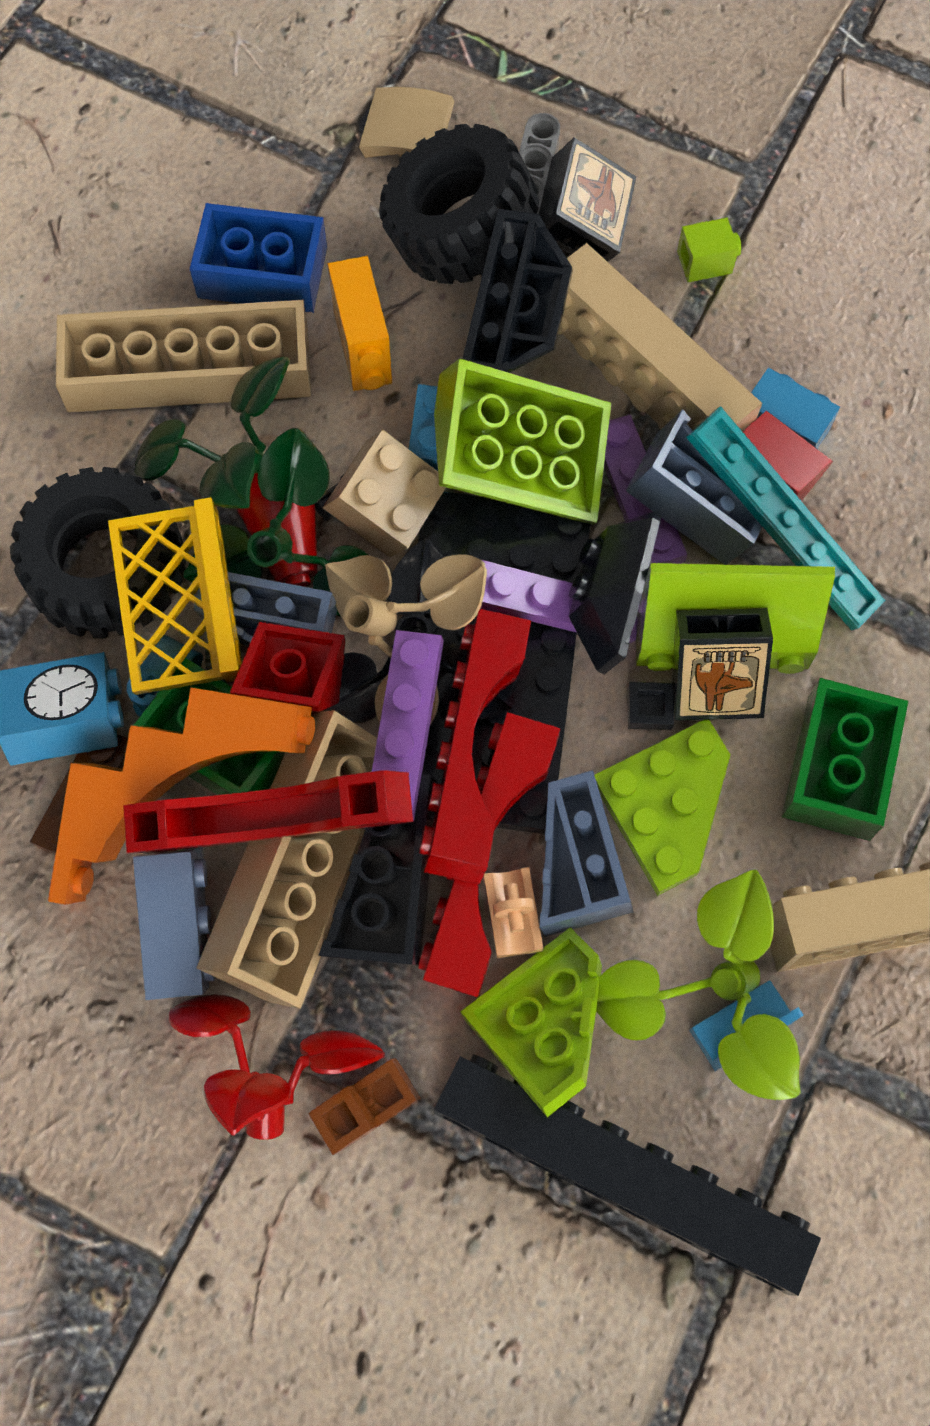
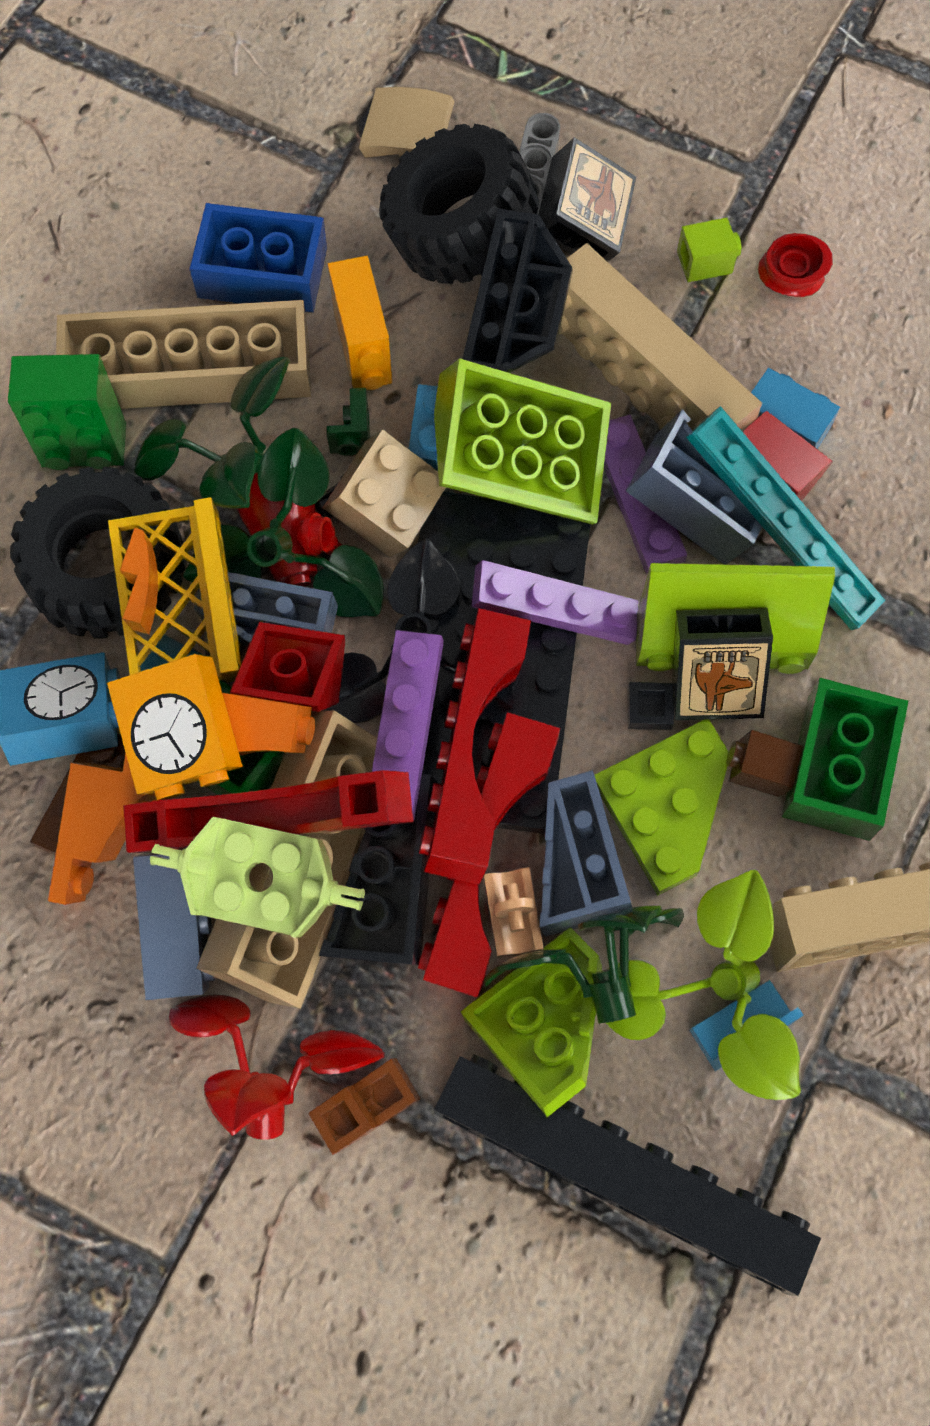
tan plant [325,554,487,725] -> none
black wedge [568,511,661,675] -> none
none -> green brick [8,354,126,470]
none -> light orange brick [107,654,243,800]
none -> orange slope [120,528,158,635]
none -> yellowish green plate [150,817,365,938]
none -> red plate [297,512,343,556]
none -> dark green bracket [326,388,370,456]
none -> dark green plant [484,906,684,1024]
none -> reddish brown brick [726,730,803,797]
none -> red piece [758,233,833,297]

